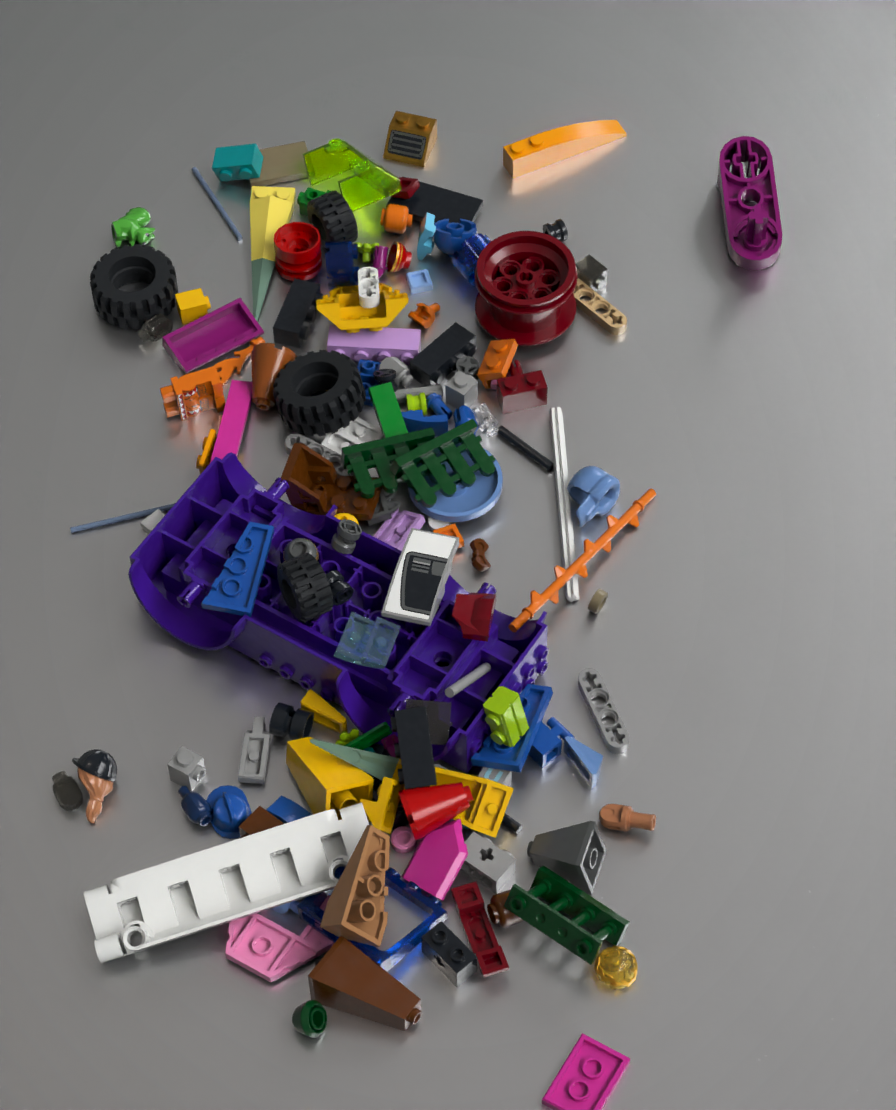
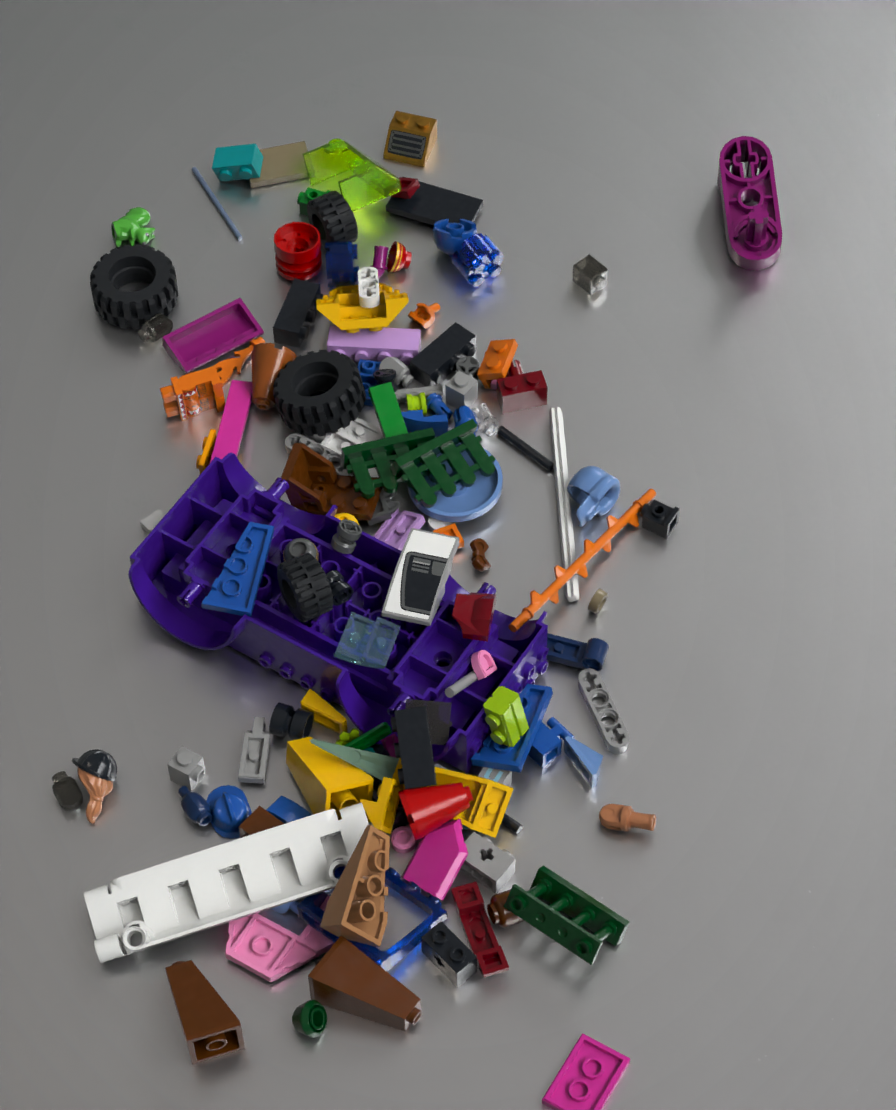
sand blue axle [70,503,175,533] -> none
yellow brick [175,288,211,325] -> none
light yellow plate [250,186,296,322] -> none
lime plant [352,242,379,263] -> none
orange head [380,204,413,234] -> none
light blue tile [406,269,433,295] -> none
medium azure slope [417,212,436,261] -> none
dark red wheel [475,231,578,346] -> none
light orange slope [503,120,627,179] -> none
dark grey slope [527,821,607,894] -> none
black wheel [543,219,568,241] -> none
tan beam [573,278,627,335] -> none
clear yellow hair [594,946,638,990] -> none
none -> reddish brown slope [165,960,245,1065]
none -> bright pink tile [471,650,497,680]
none -> dark blue plate [547,633,609,671]
none -> black brick [640,500,680,539]

